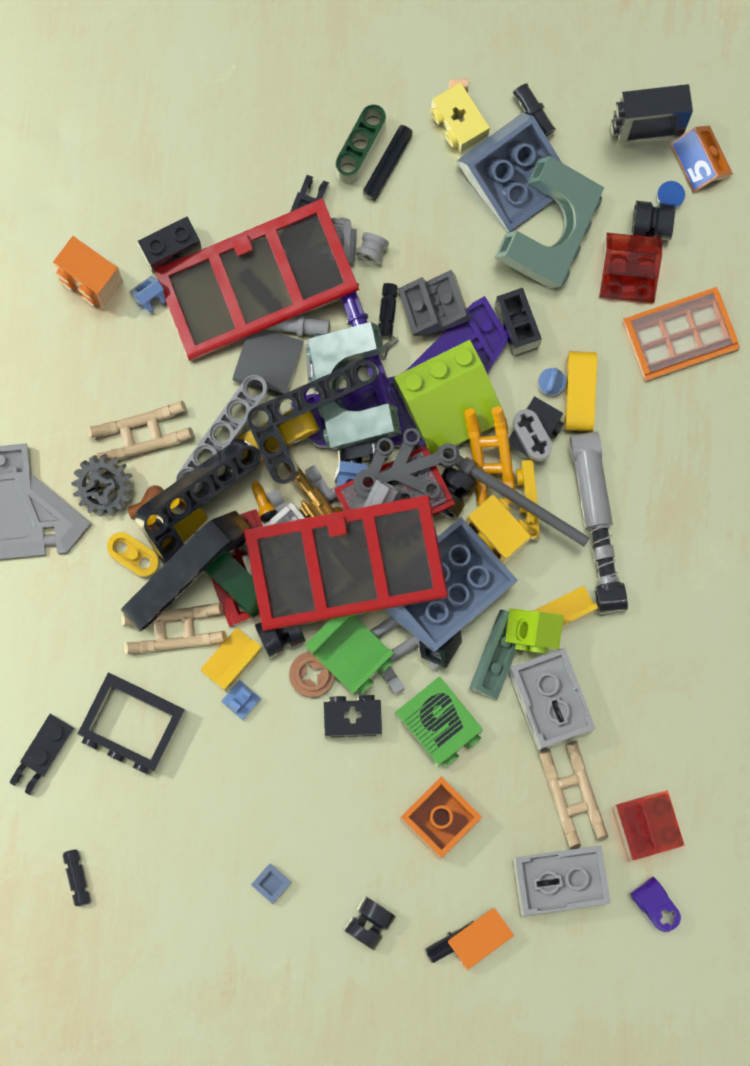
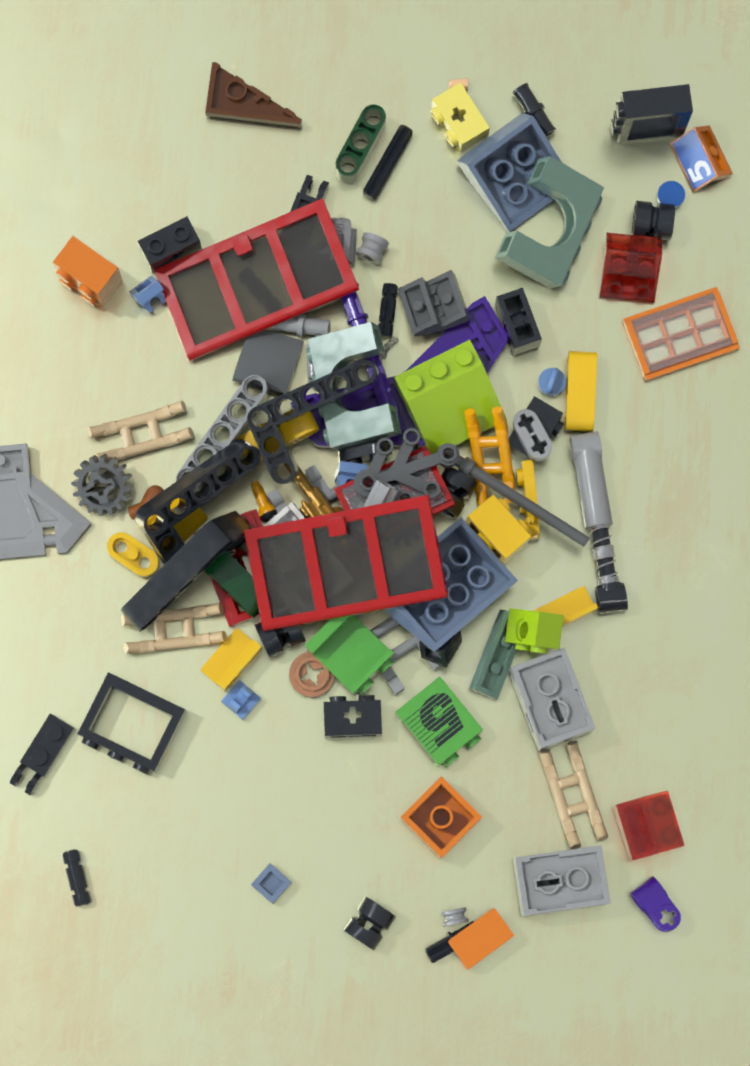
none -> reddish brown wing [205,62,302,127]
none -> light grey bush [441,907,469,927]

